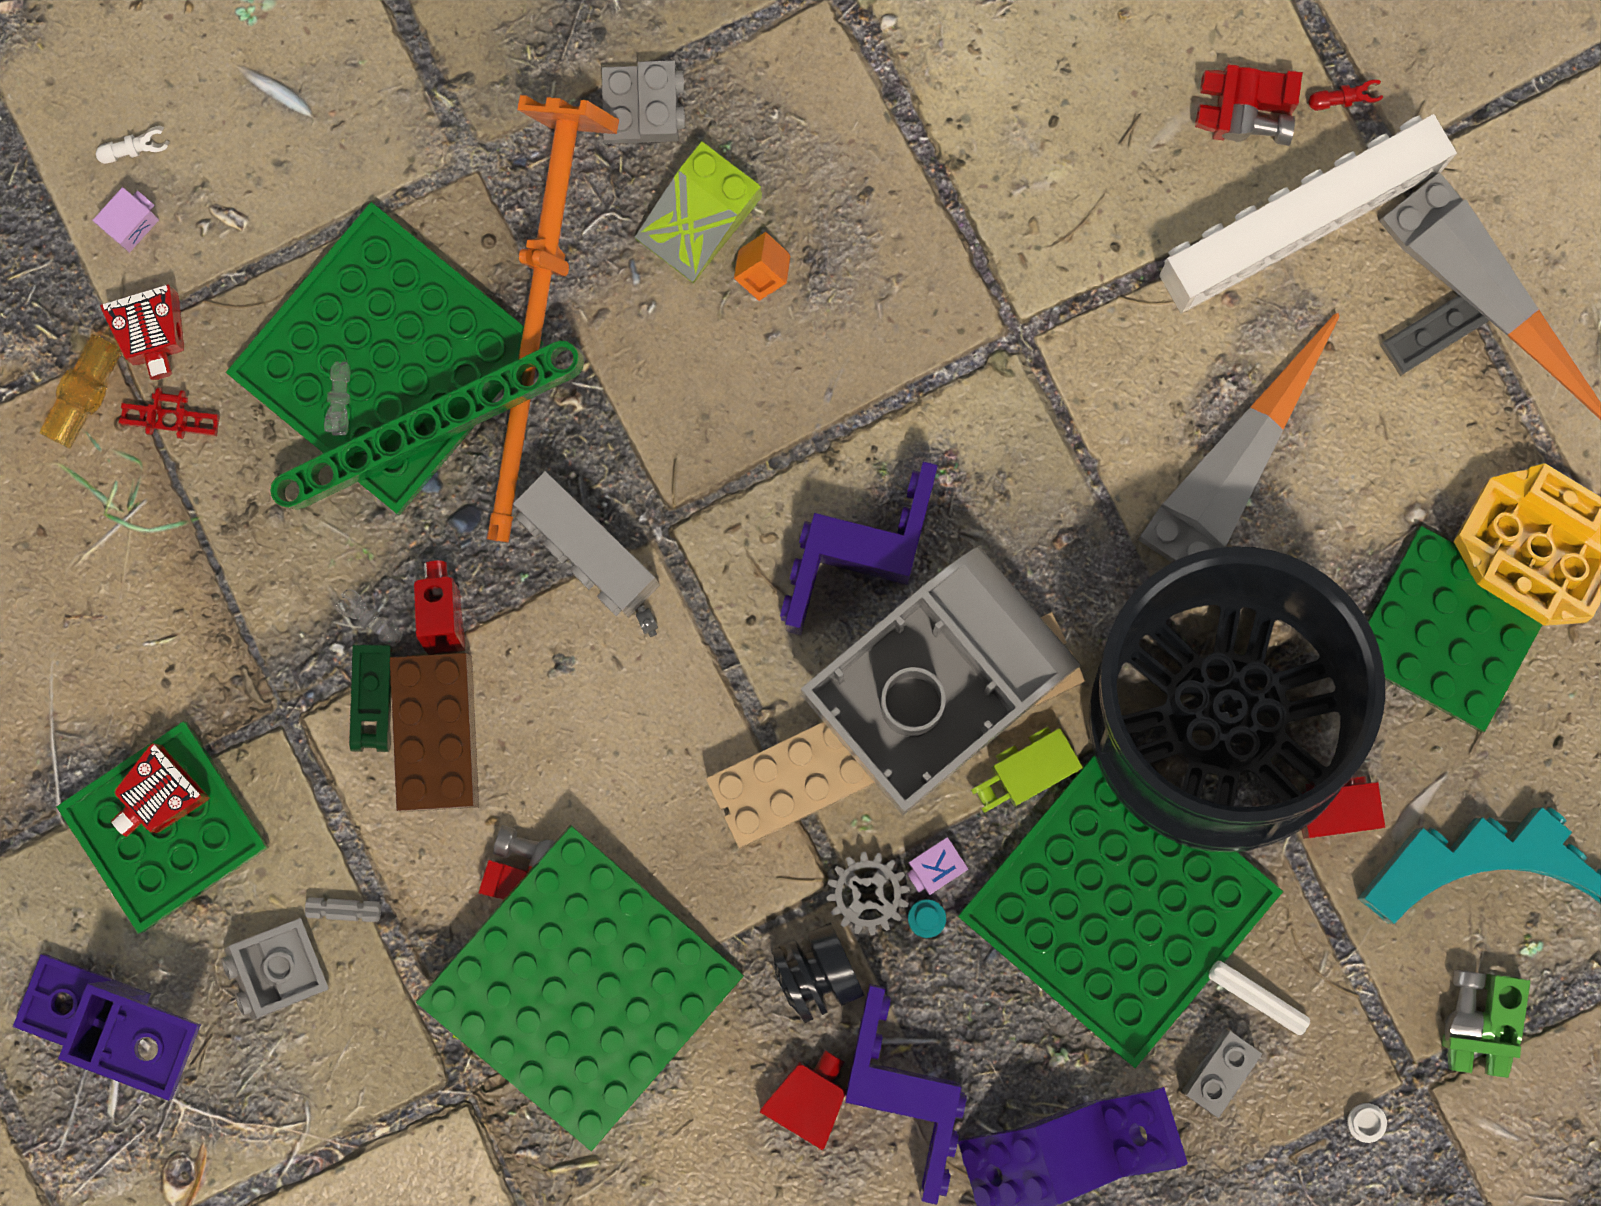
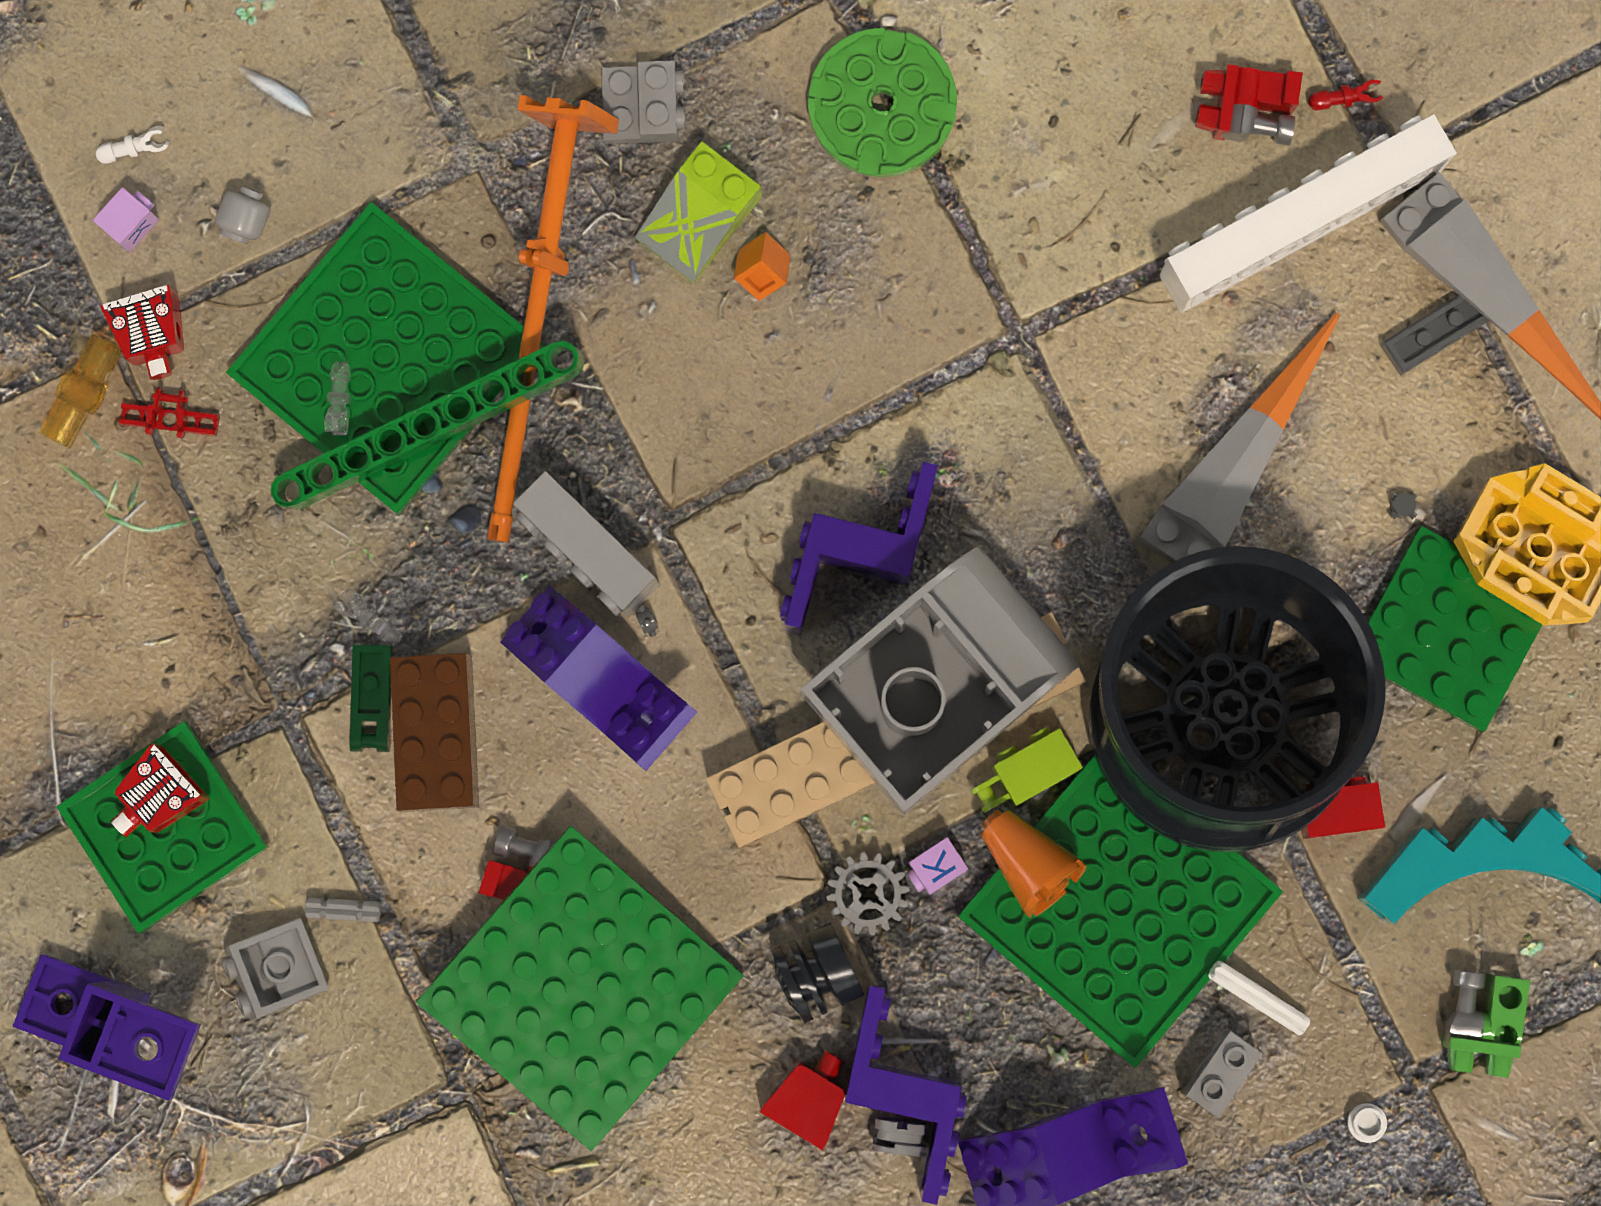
red torso [414,561,466,655] -> none
teal plate [908,900,946,938] -> none
none -> light grey head [215,186,270,244]
none -> dark purple bracket [500,585,697,771]
none -> bright green plate [808,28,957,177]
none -> light grey wheel [872,1117,929,1157]
none -> orange cone [981,810,1087,918]
none -> dark grey piece [1389,492,1417,520]

